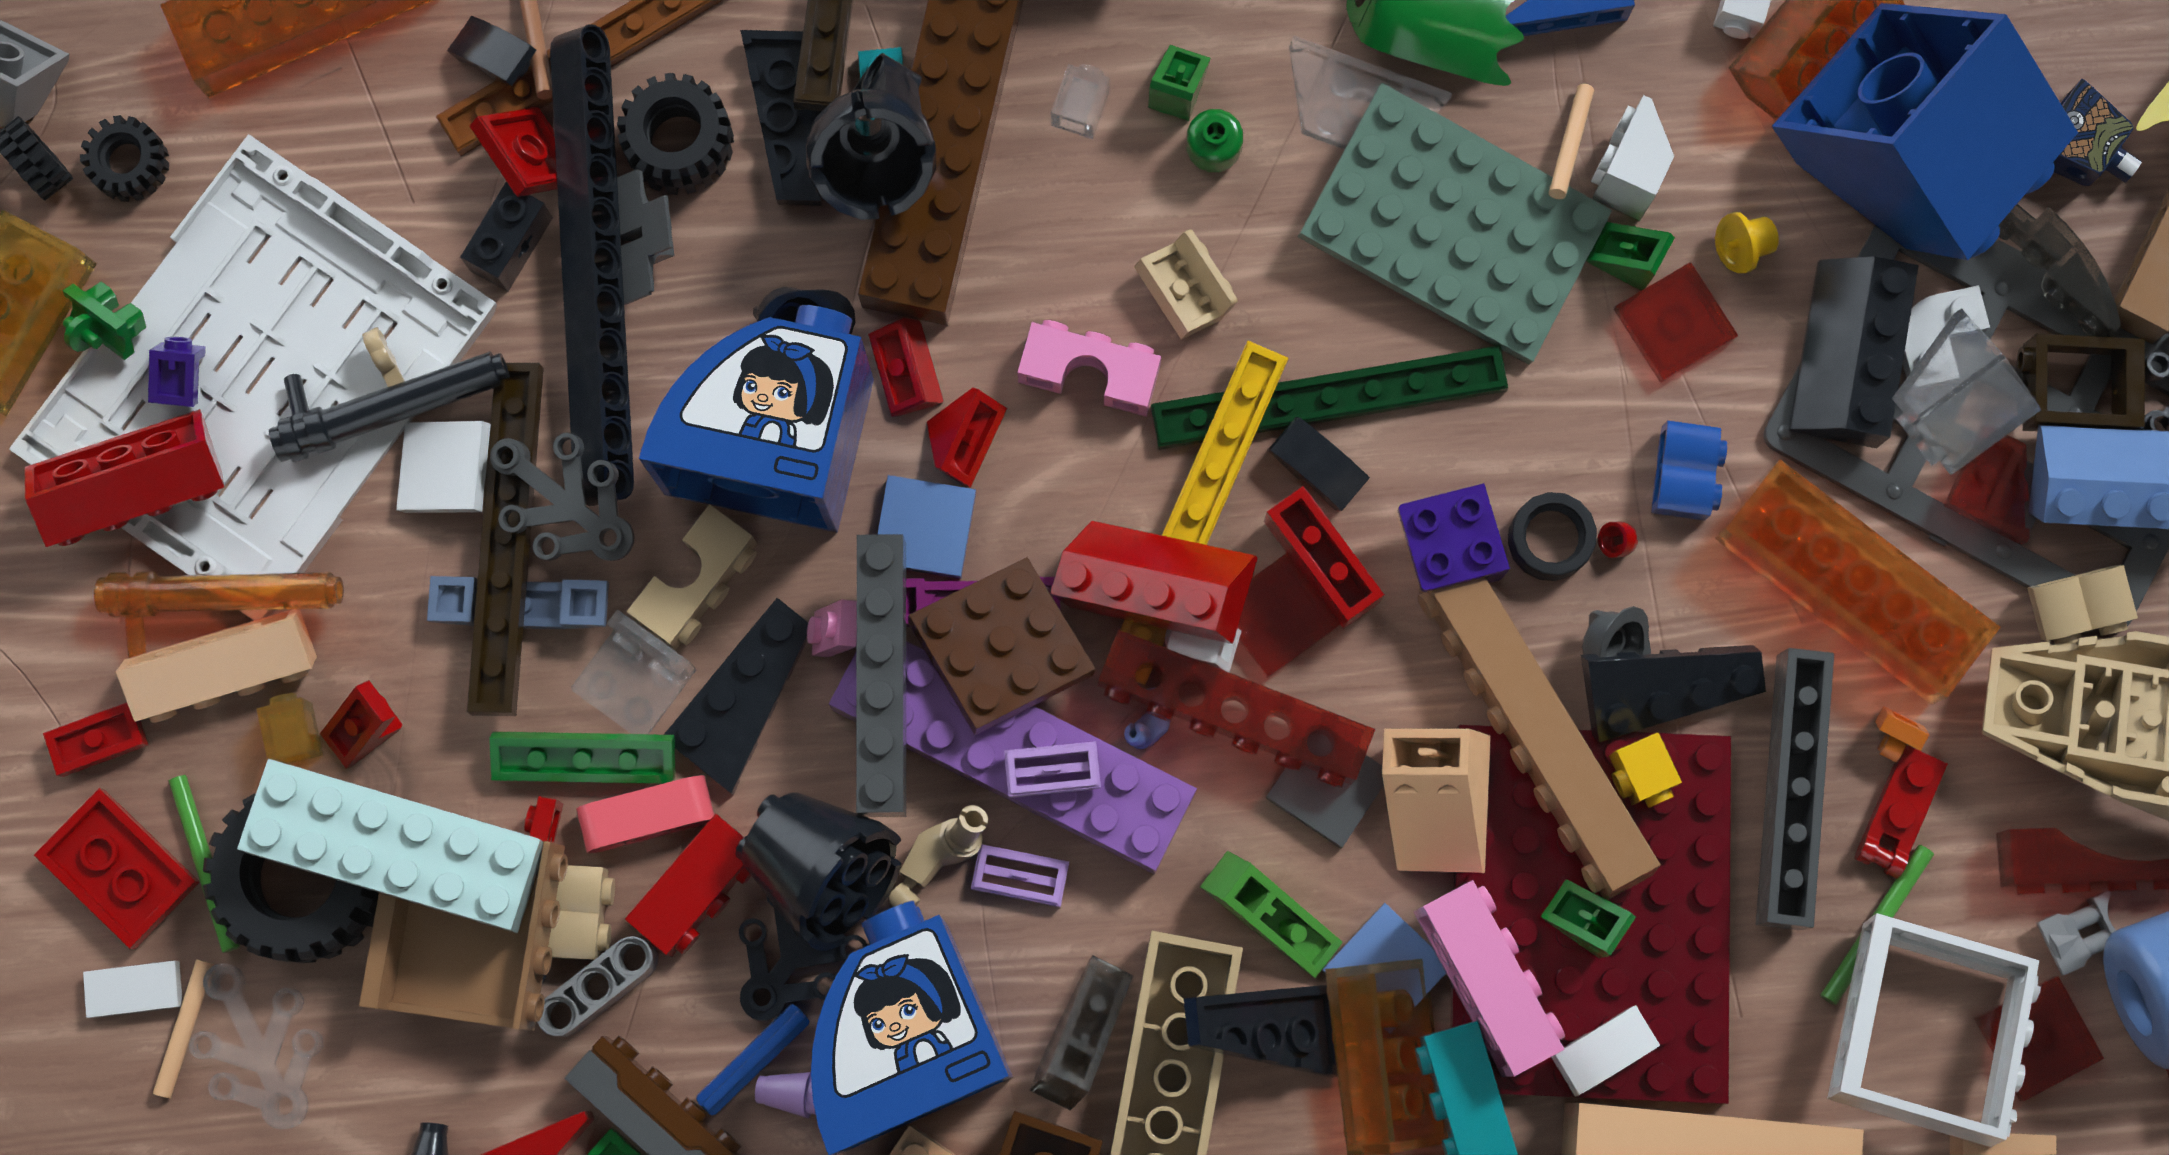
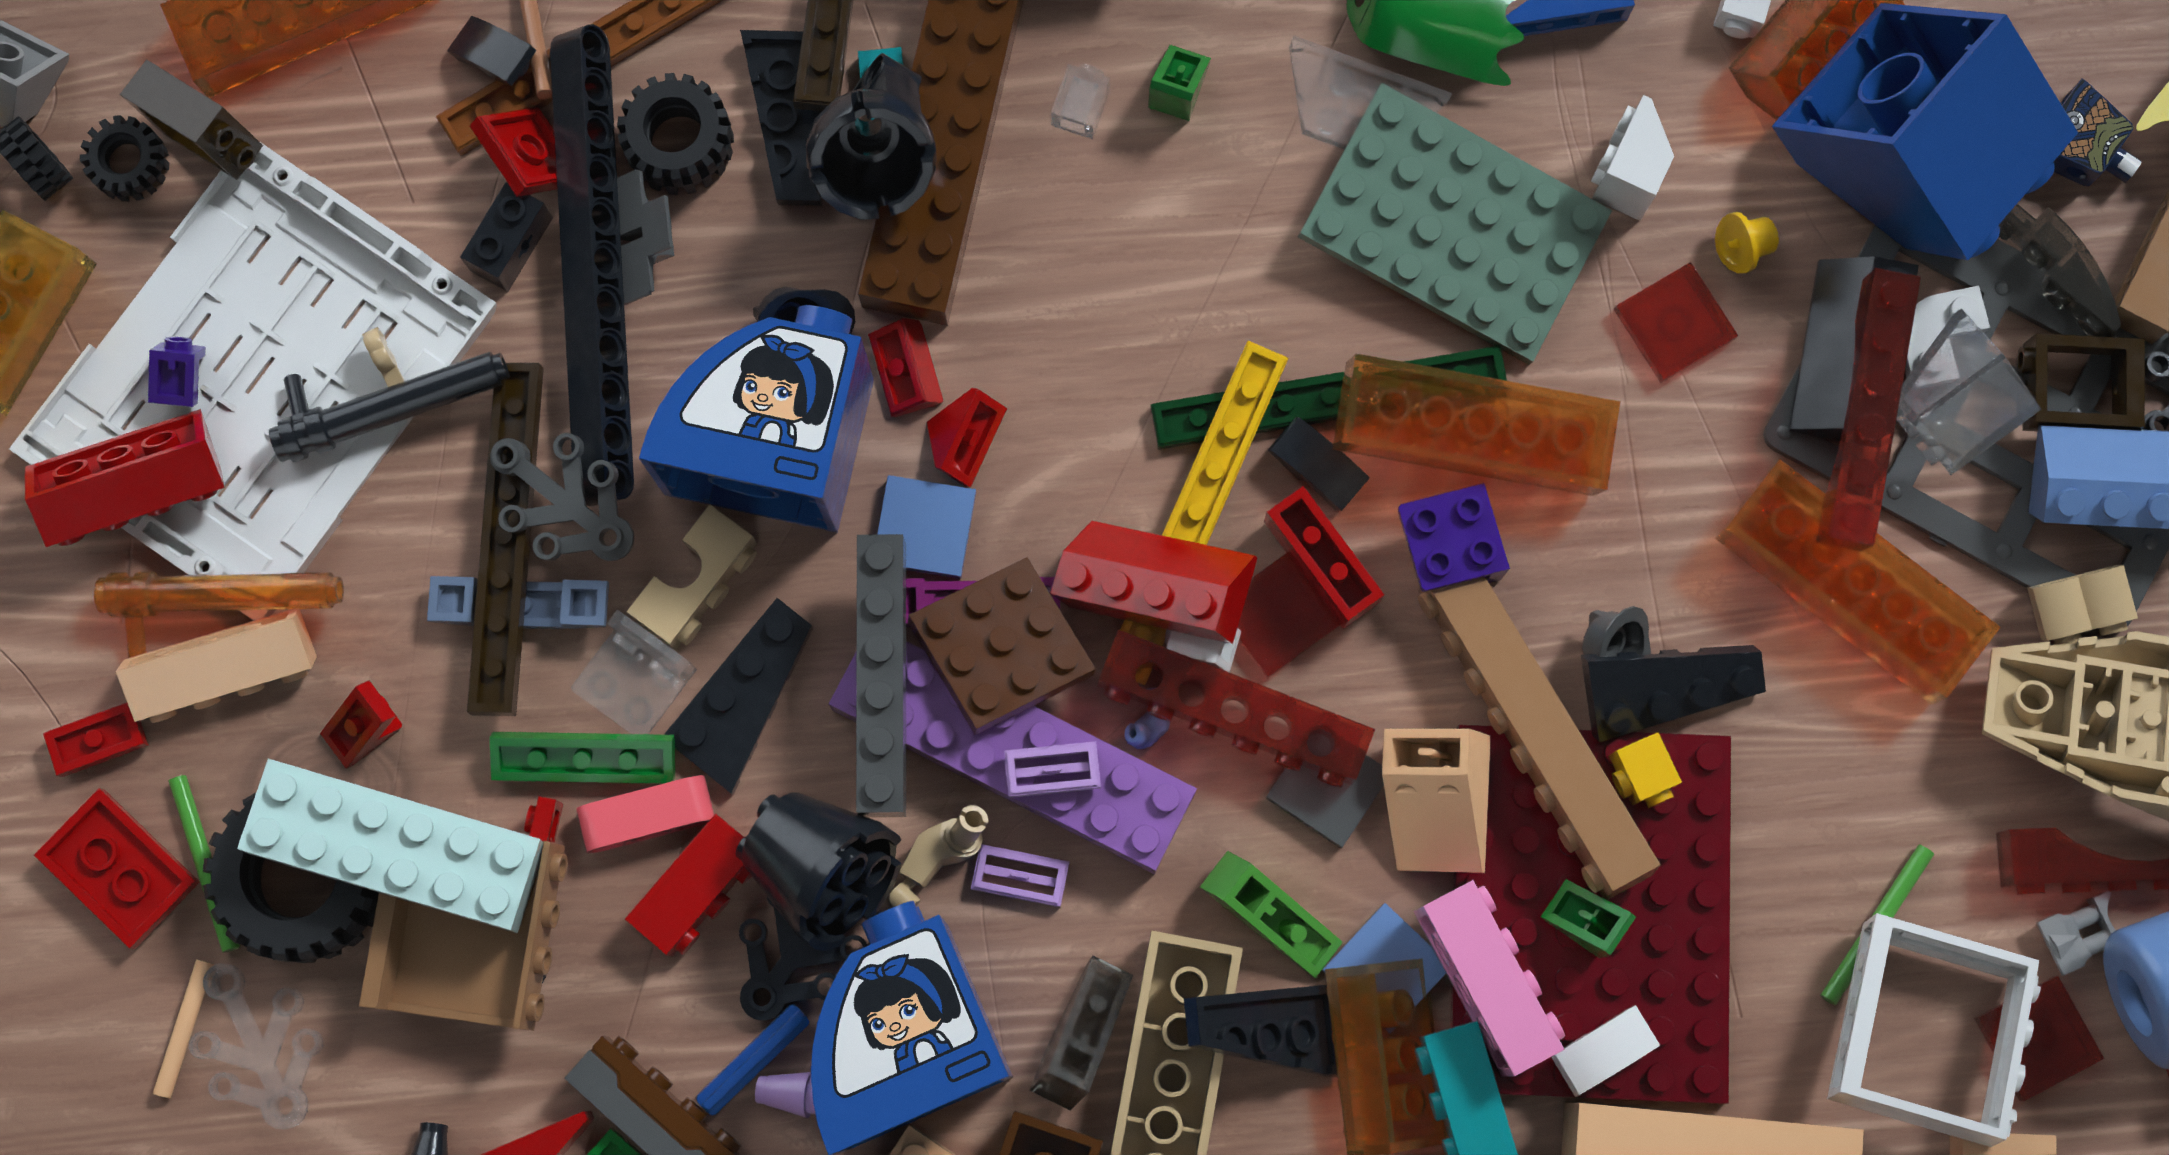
green hips [63,281,146,360] -> none
white tile [83,961,182,1018] -> none
clear yellow brick [256,693,324,764] -> none
white tile [396,421,491,513] -> none
light grey beam [538,936,658,1037] -> none
tan brick [548,865,615,961] -> none
bright pink plate [807,600,857,657] -> none
bright pink arch [1018,320,1161,417] -> none
tan bracket [1134,229,1238,340] -> none
green head [1186,109,1243,172] -> none
black tyre [1508,492,1597,581] -> none
light nougat bar [1549,84,1594,200] -> none
green slope [1586,222,1675,292] -> none
red hinge [1598,521,1638,558] -> none
blue brick [1651,420,1727,521] -> none
dark grey brick [1755,648,1834,930] -> none
red plate [1854,745,1948,879] -> none
orange tile [1875,706,1929,763] -> none
clear red wing [1943,424,2030,545] -> none
none -> window [120,59,263,180]
none -> clear orange brick [1332,354,1620,496]
none -> clear red arch [1816,268,1921,552]

